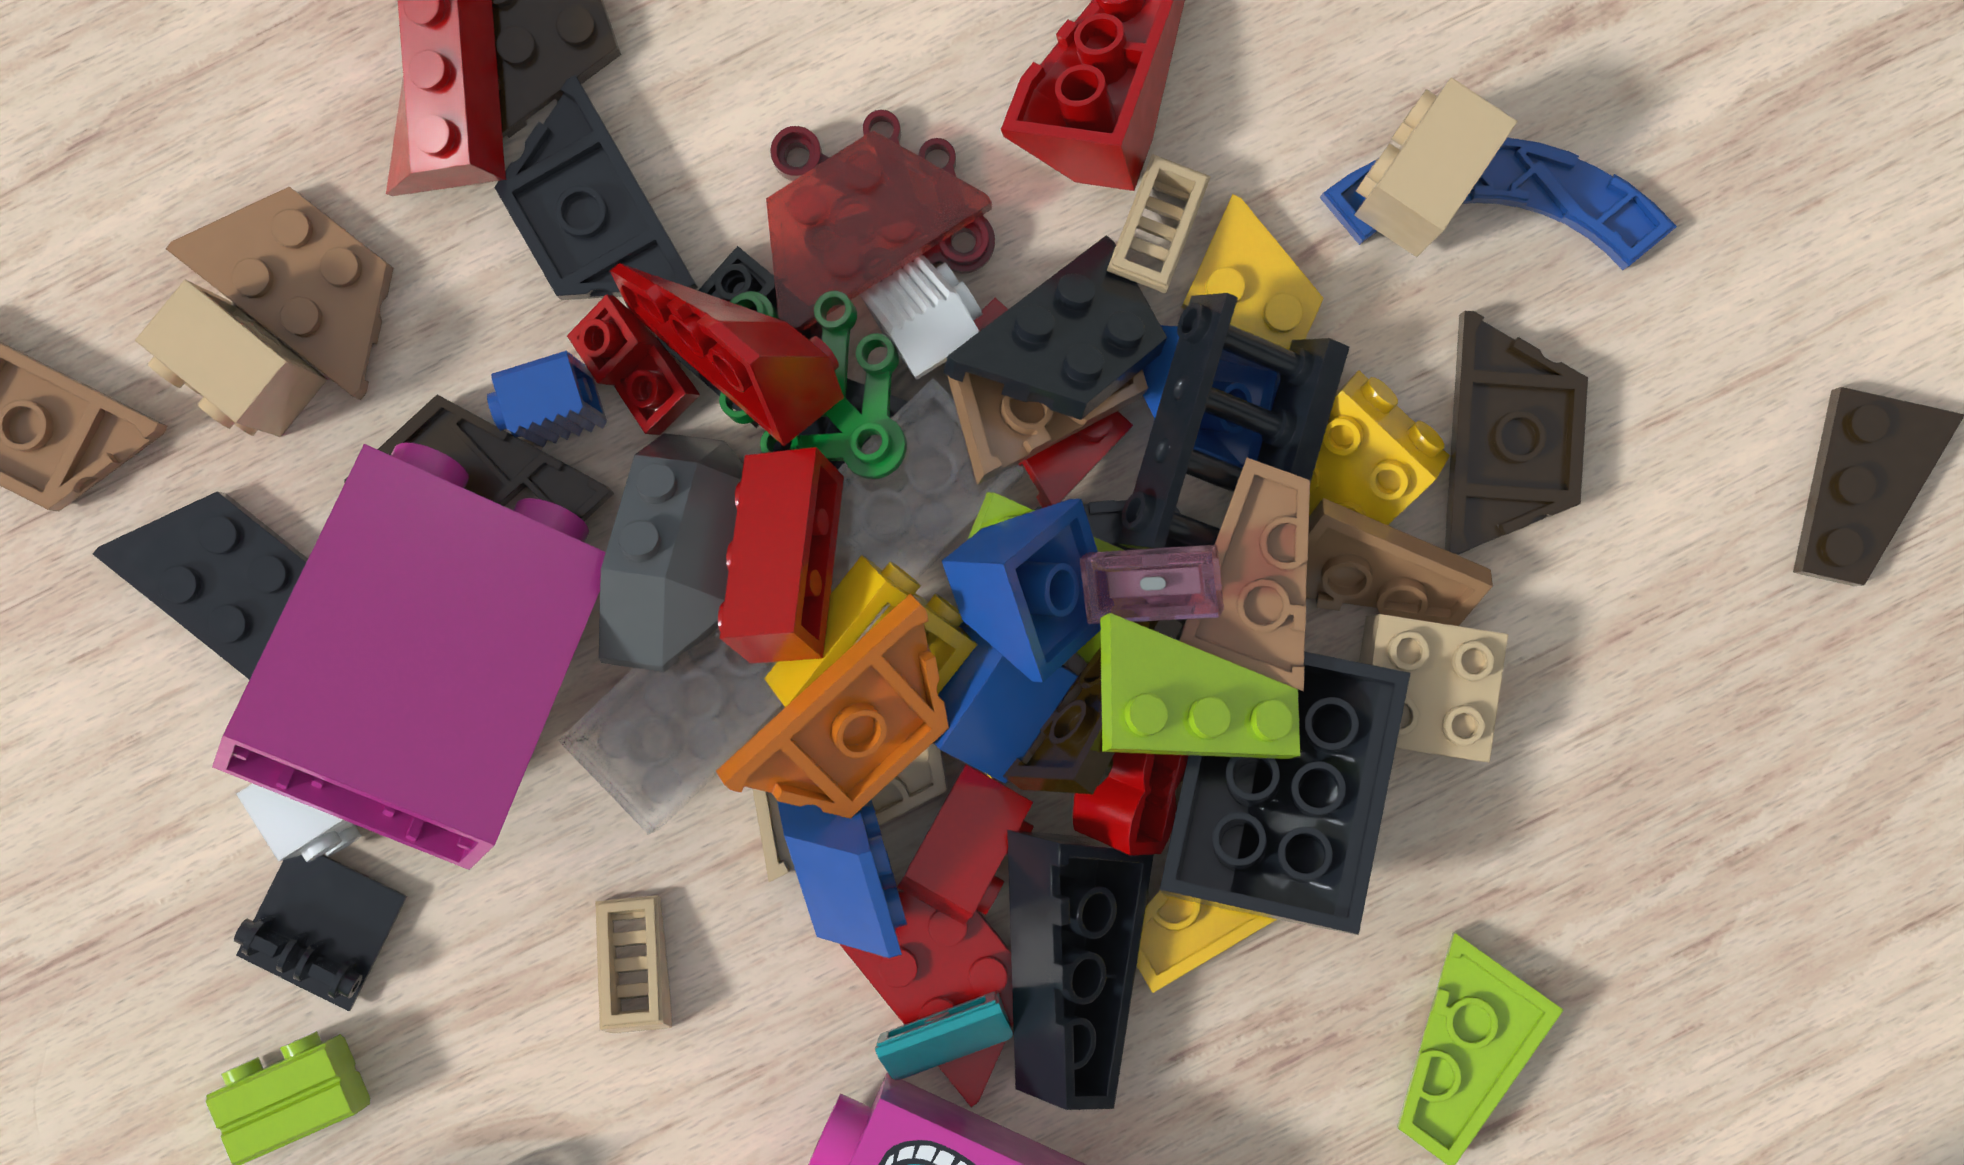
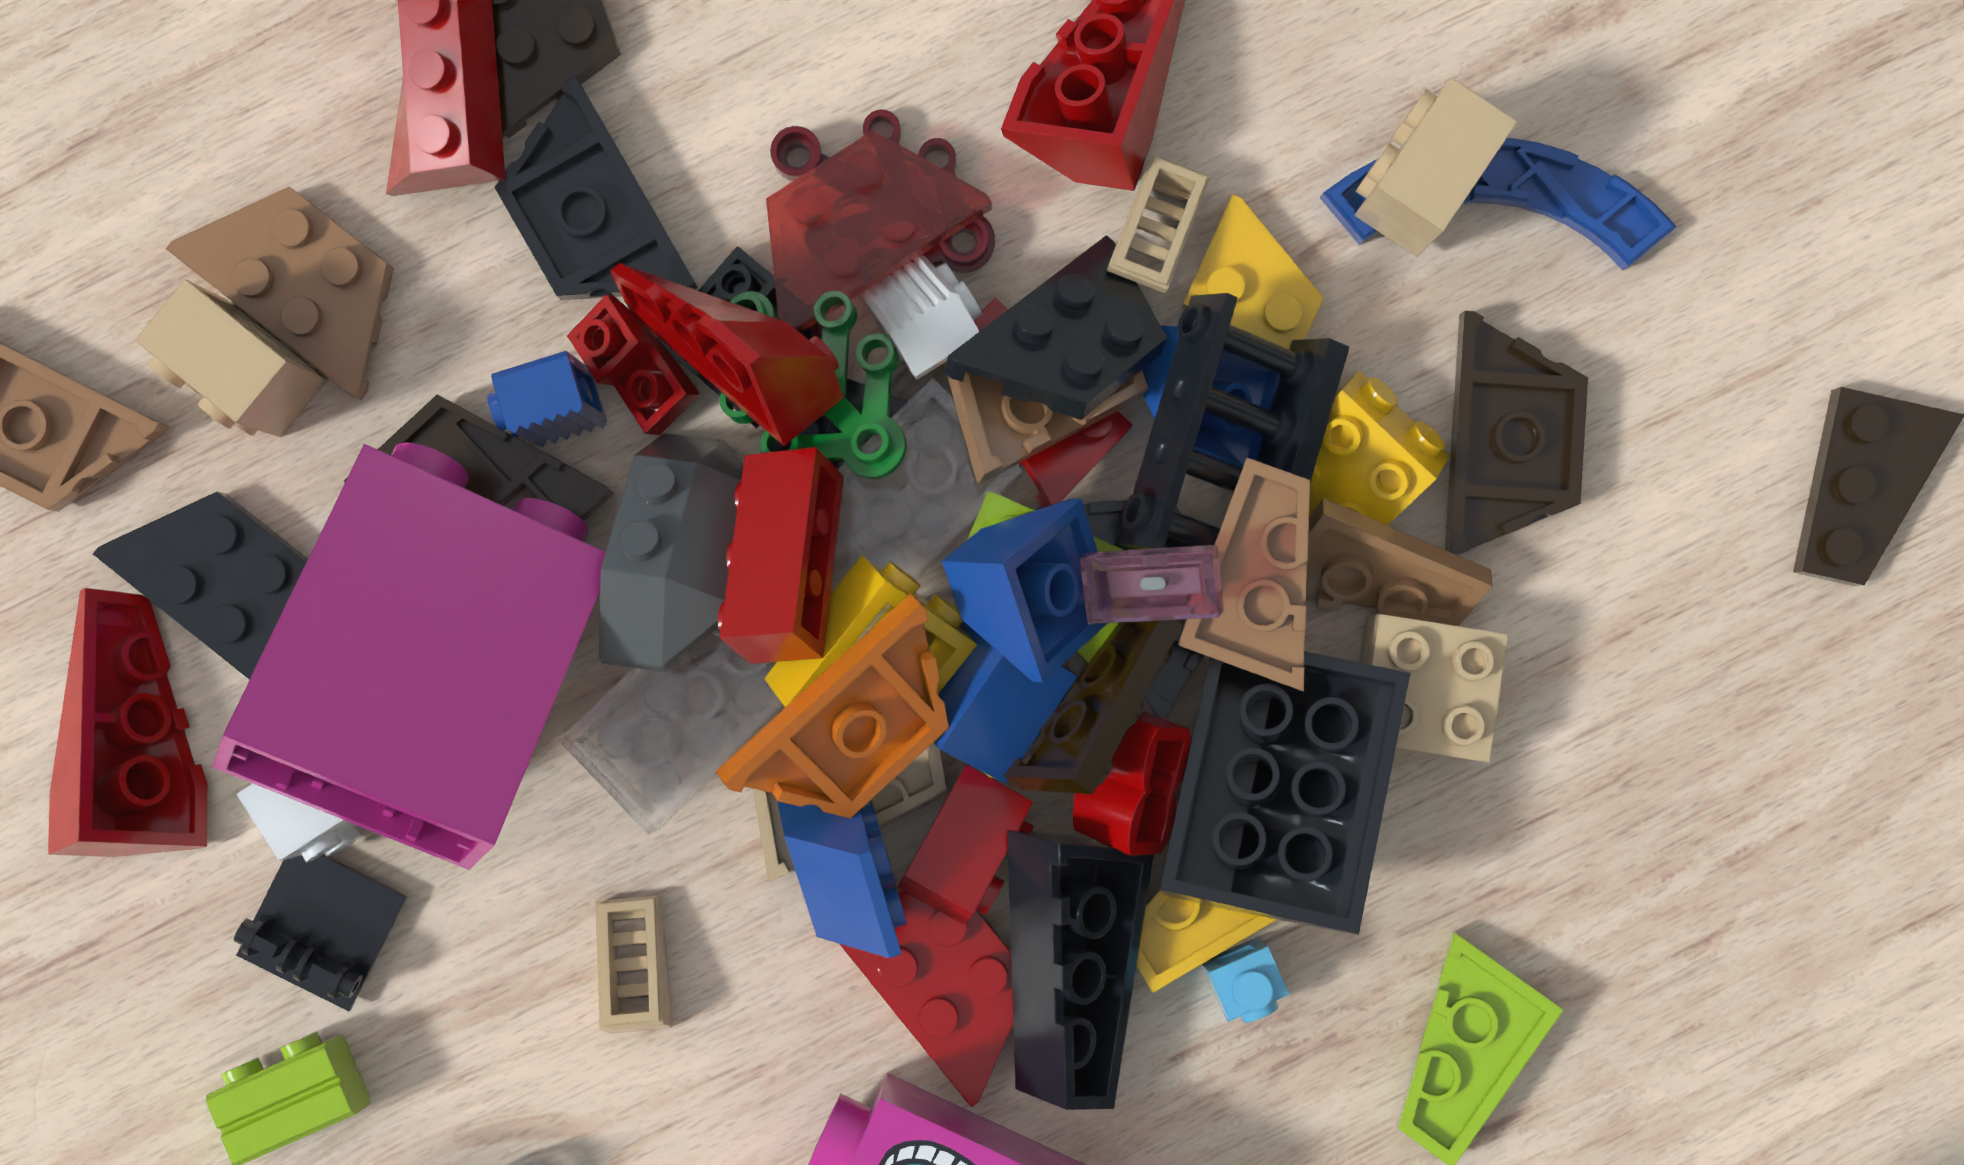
teal slope [875,991,1013,1080] -> none
lime wing [1100,613,1300,759] -> none
none -> red wedge [48,588,208,857]
none -> medium azure brick [1202,937,1289,1023]

